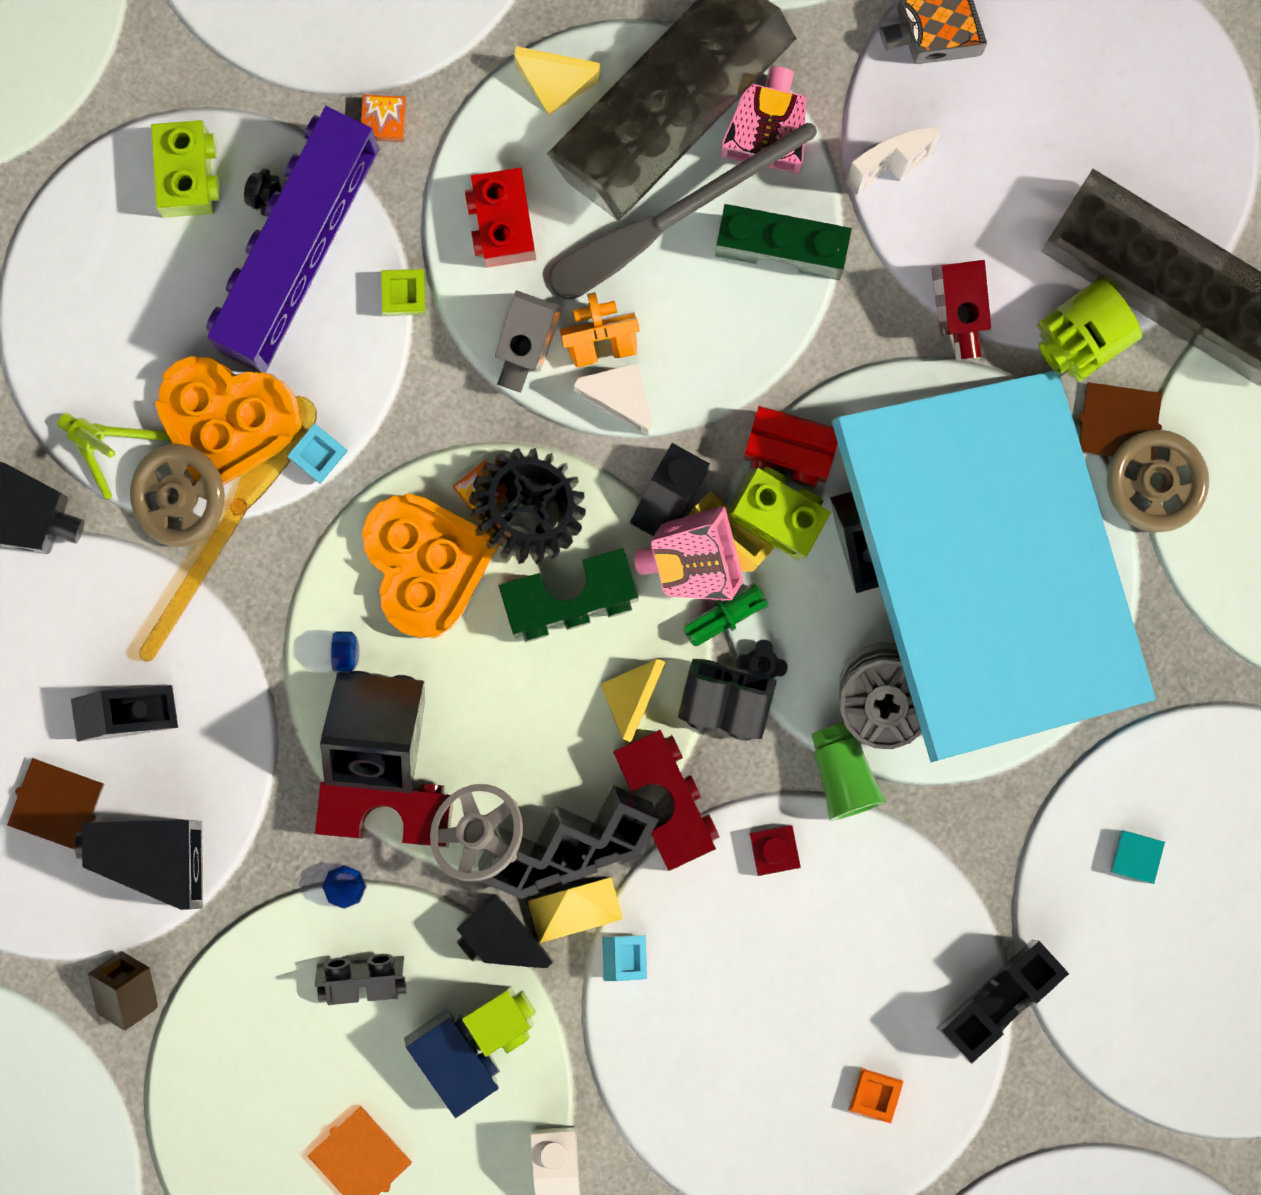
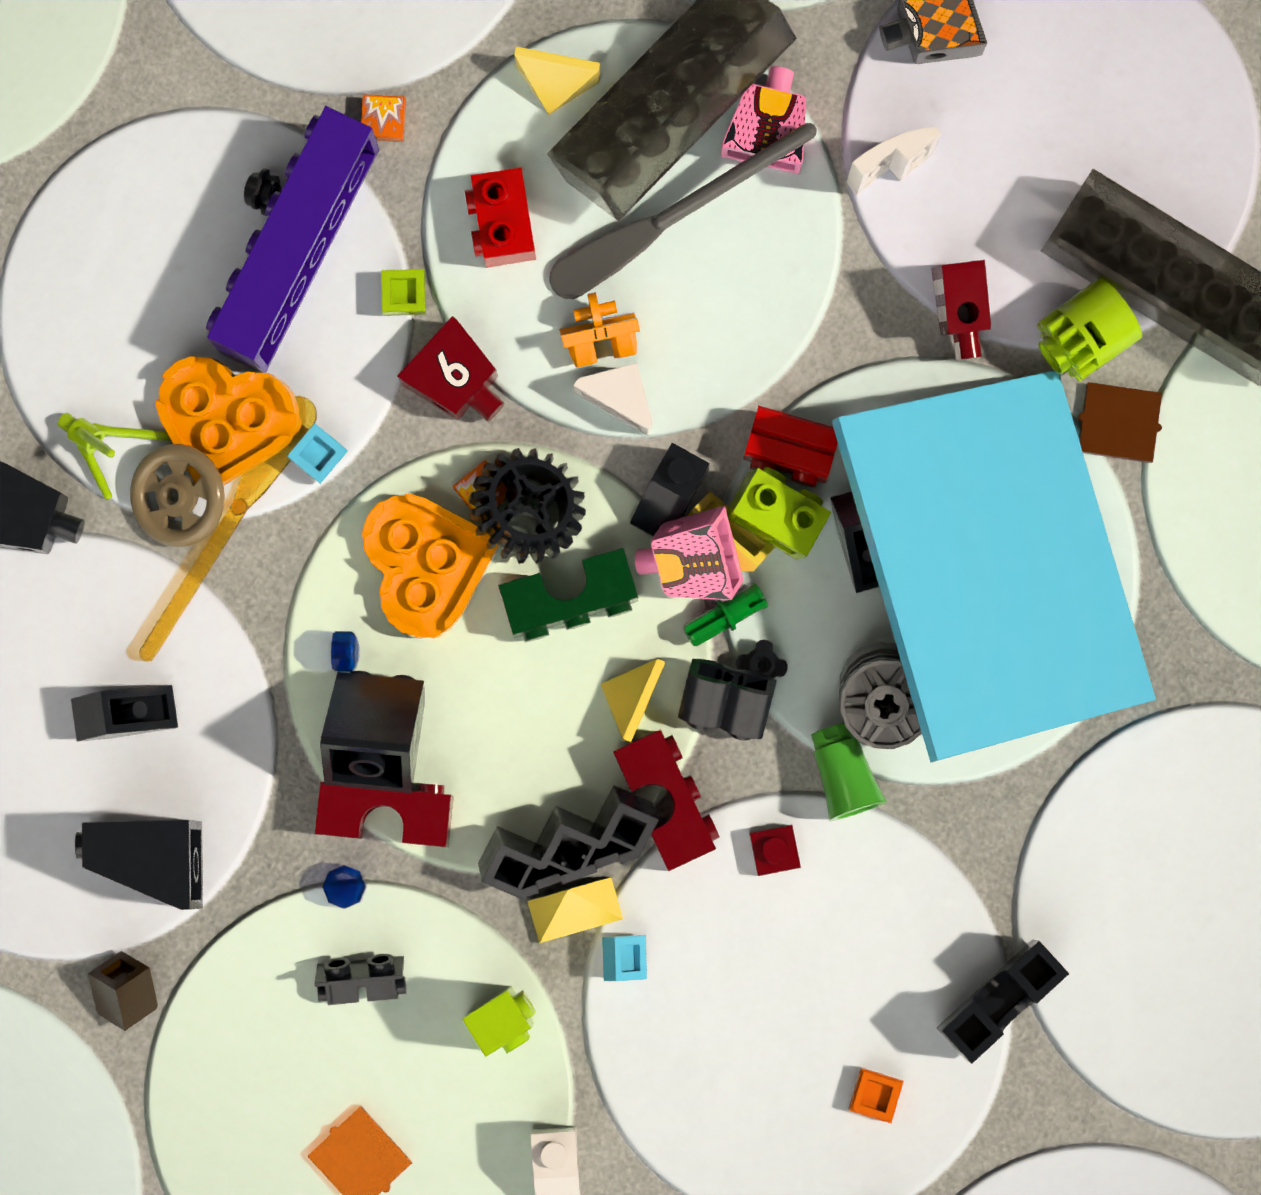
reddish brown piece [7,758,104,850] -> none
lime brick [151,120,220,218] -> none
dark blue brick [404,1008,500,1119] -> none
light grey wheel [430,784,523,882] -> none
black slope [456,895,554,968] -> none
torso [495,290,564,393] -> none
dark green arch [715,203,852,280] -> none
dark tan plate [1107,430,1209,532] -> none
teal tile [1110,830,1165,884] -> none
none -> dark red torso [397,316,505,422]

